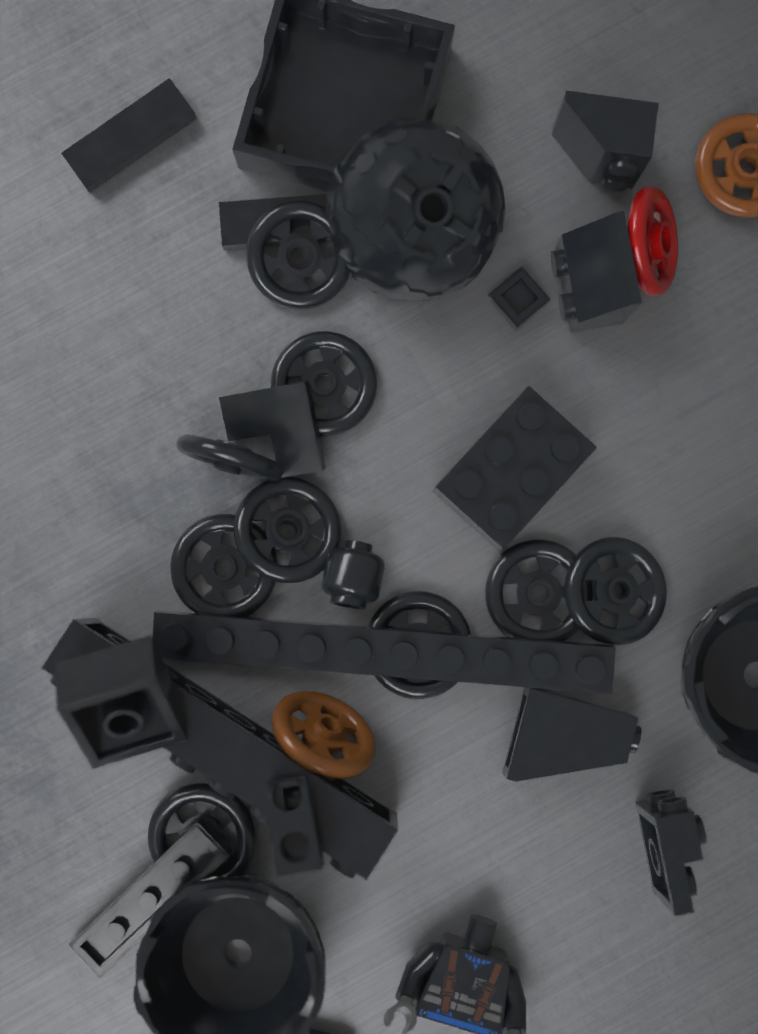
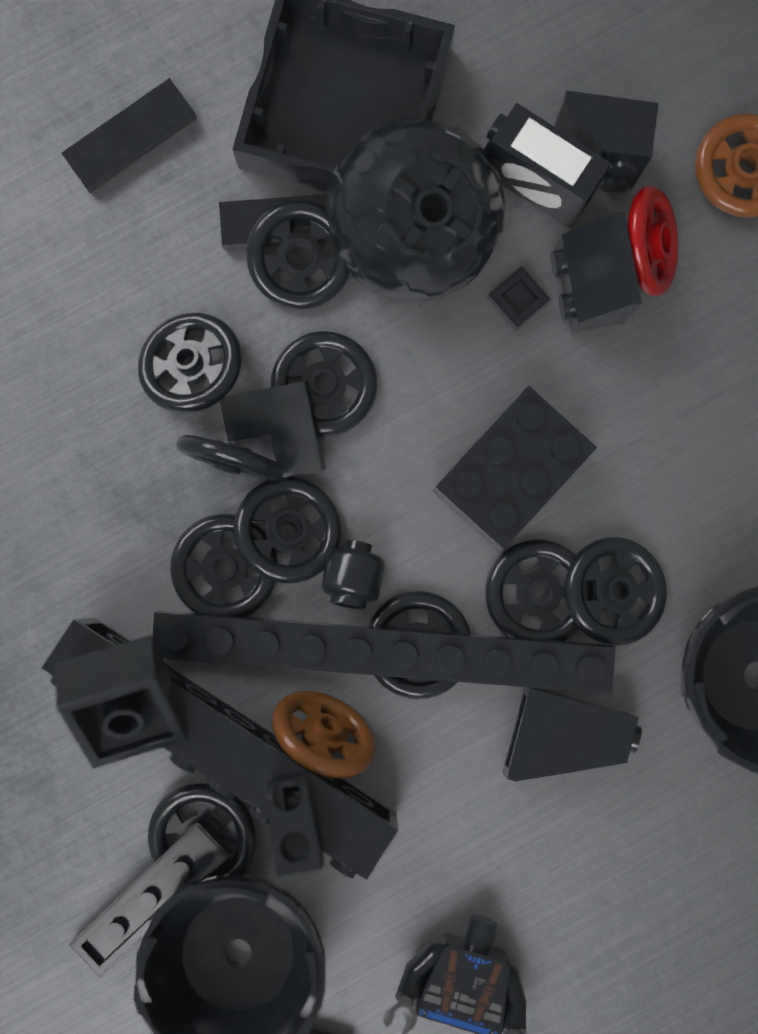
black plate [635,789,707,916] -> none
none -> black plate [138,313,242,413]
none -> brick [484,102,611,229]

